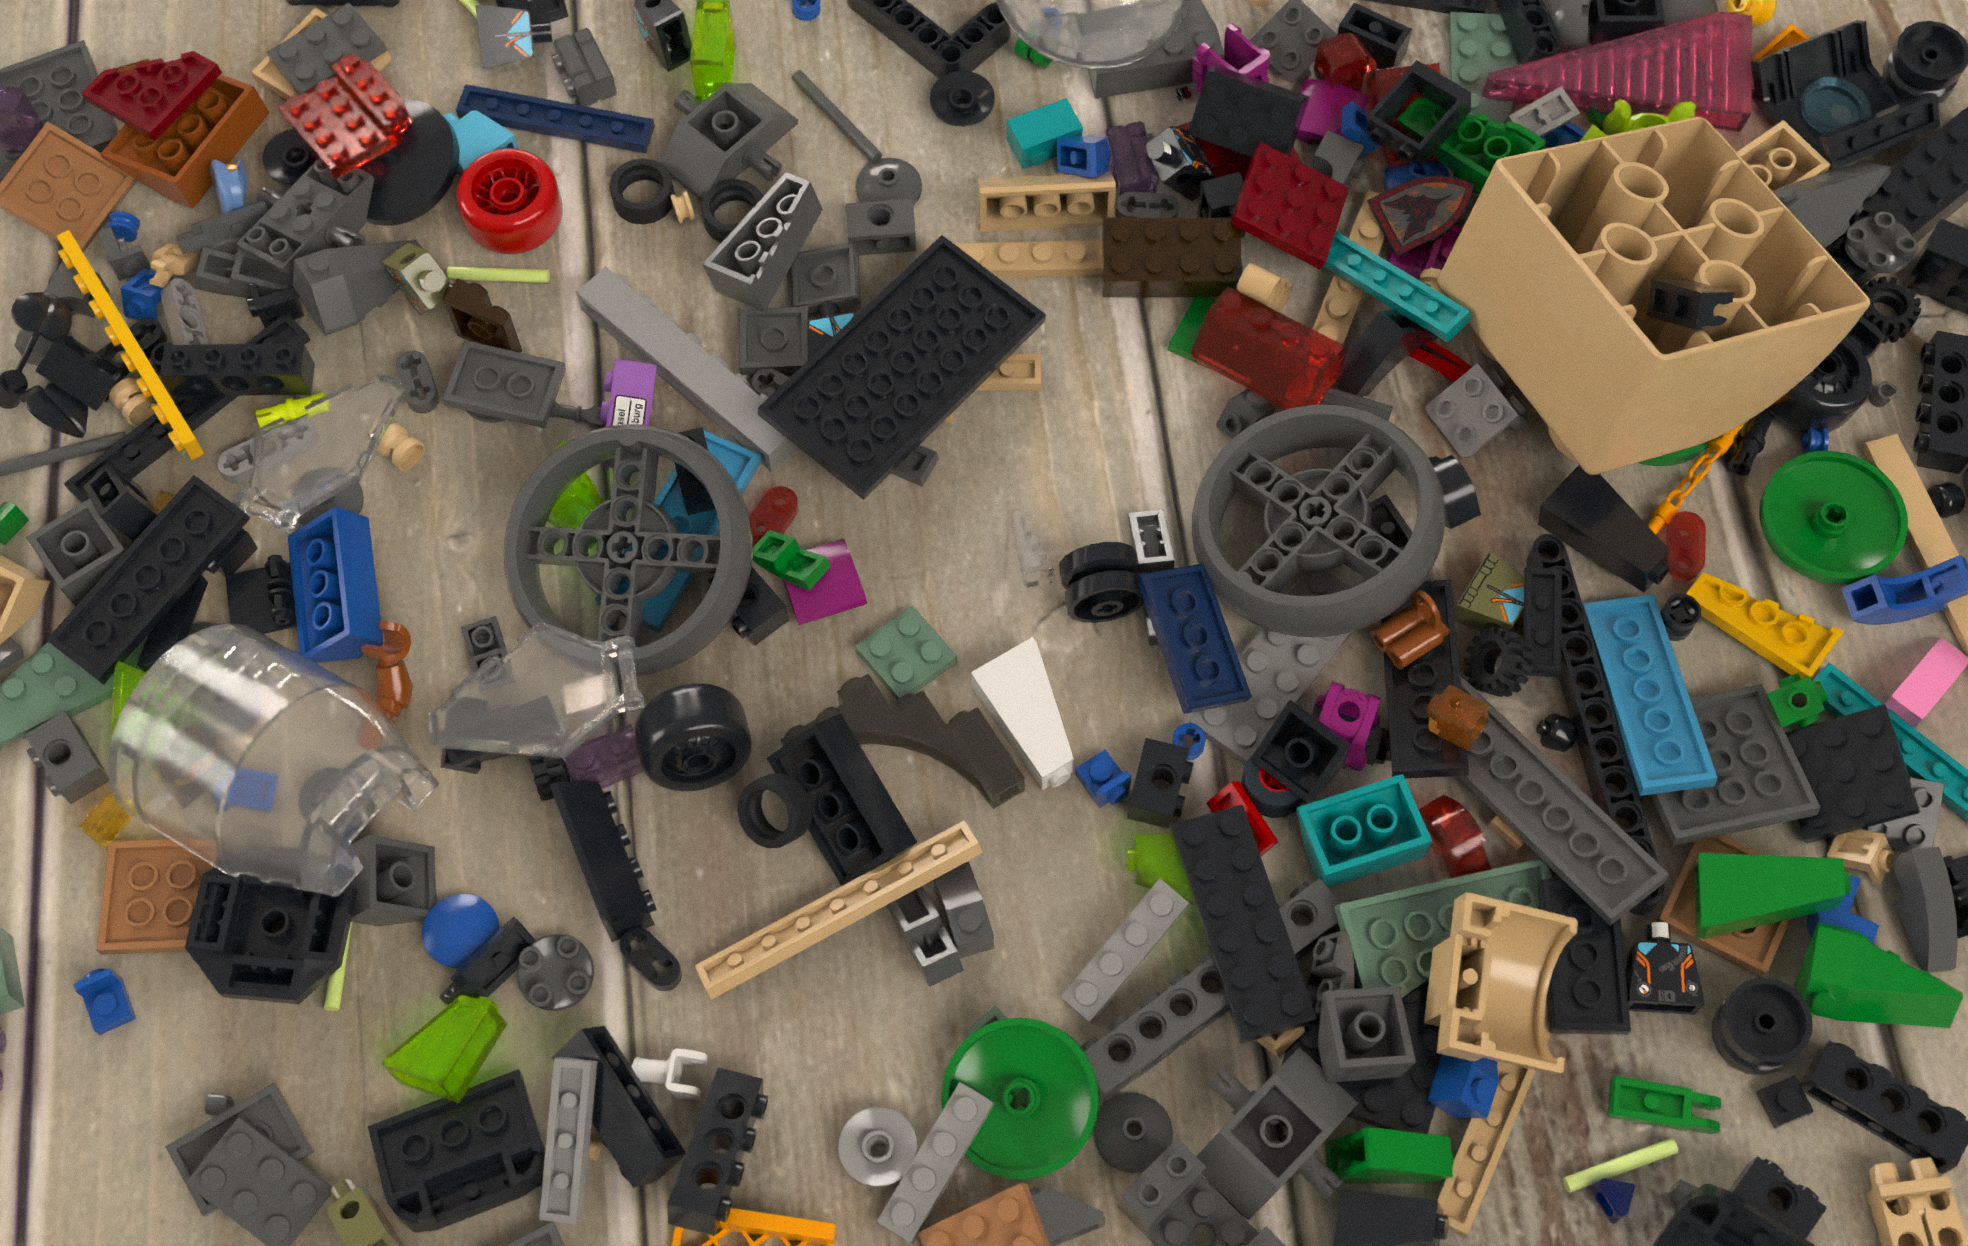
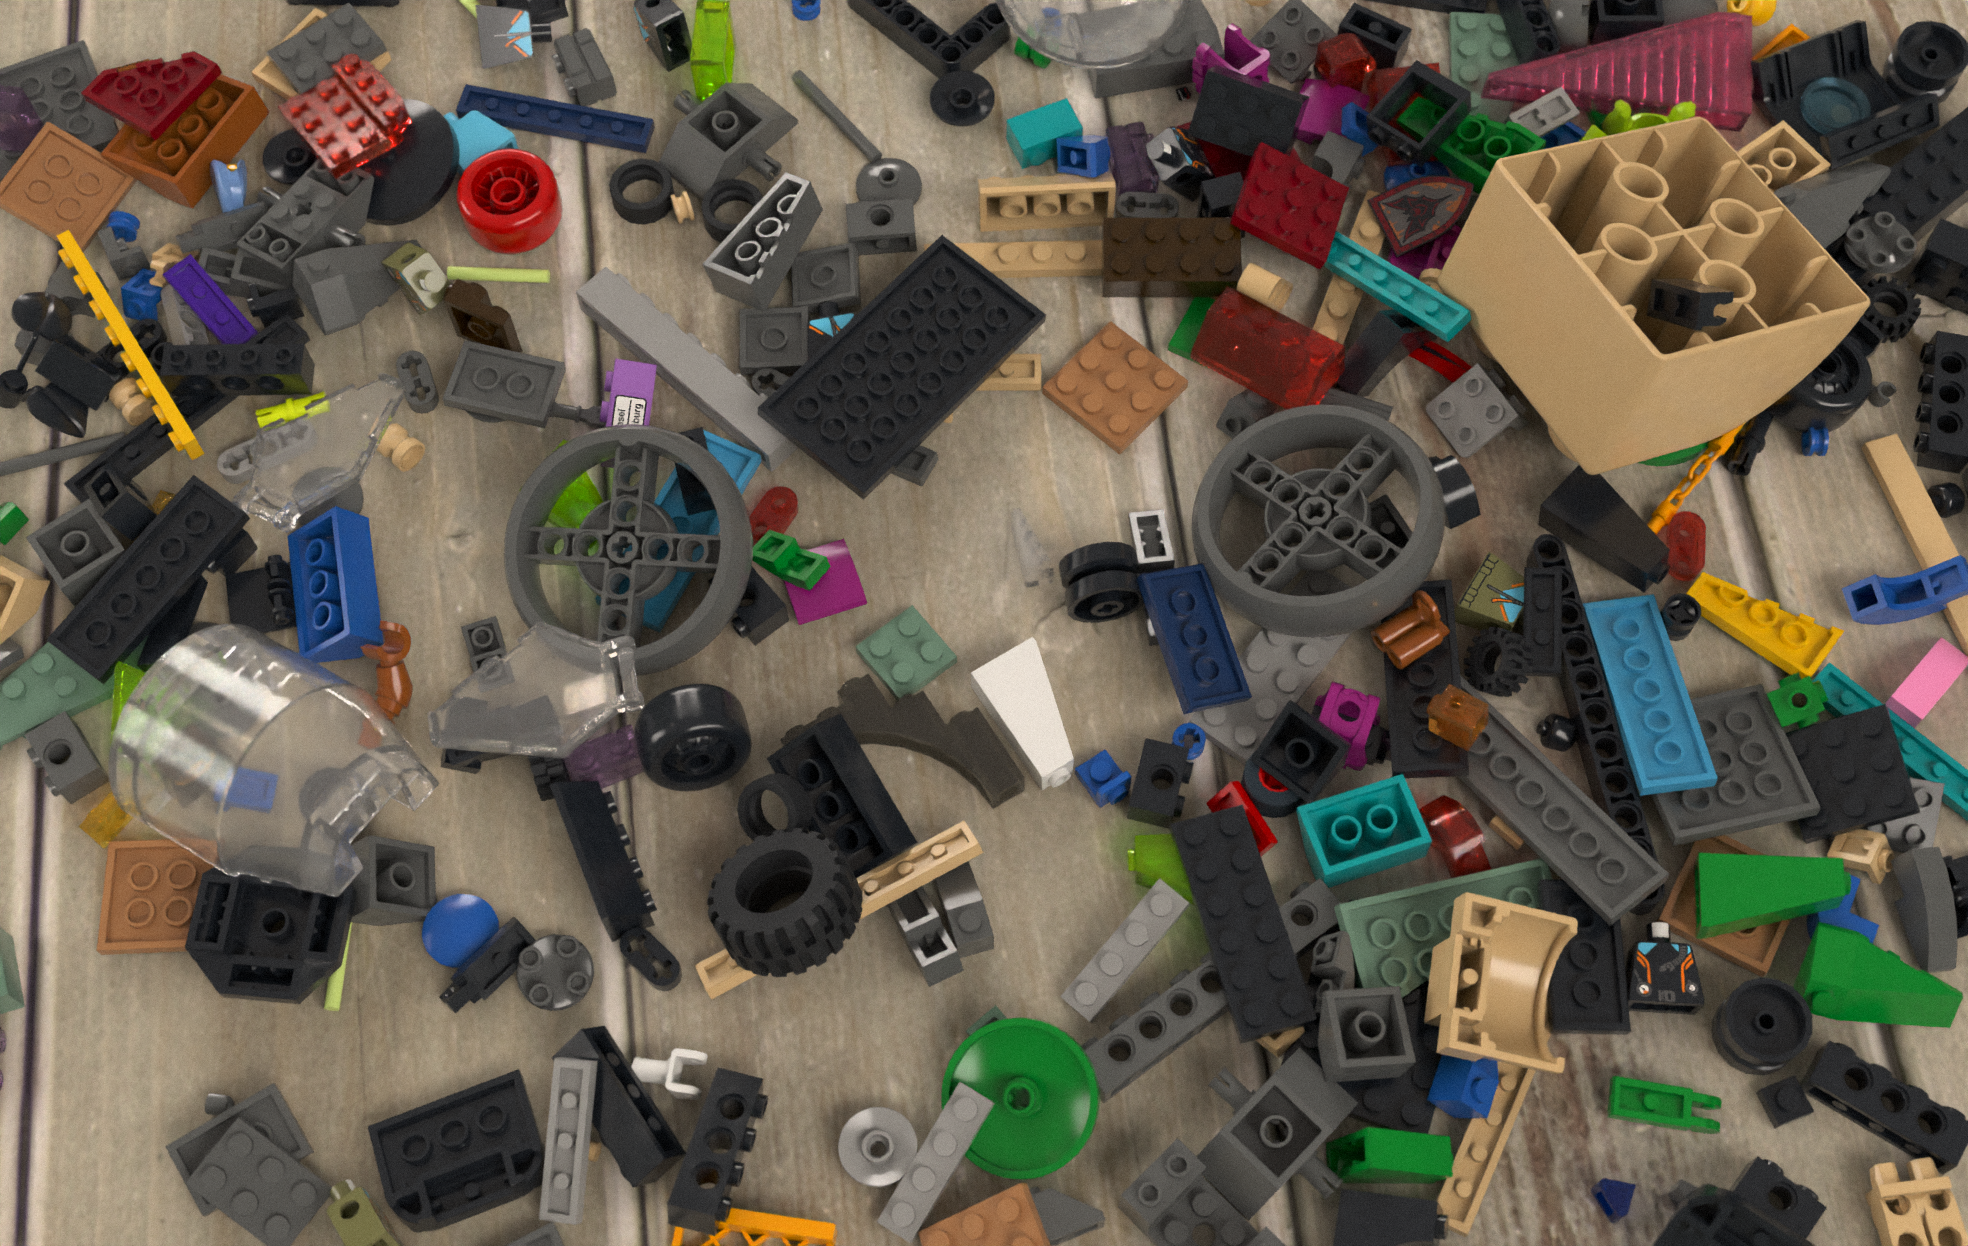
blue bracket [74,968,136,1035] -> none
clear neon green slope [382,994,507,1103] -> none
dark grey dish [1094,1093,1173,1173] -> none
yellowish green bar [1562,1138,1678,1193] -> none
green dish [1759,451,1908,585] -> none
none -> dark purple tile [163,254,258,344]
none -> black tyre [707,828,863,977]
none -> medium nougat plate [1042,321,1188,455]

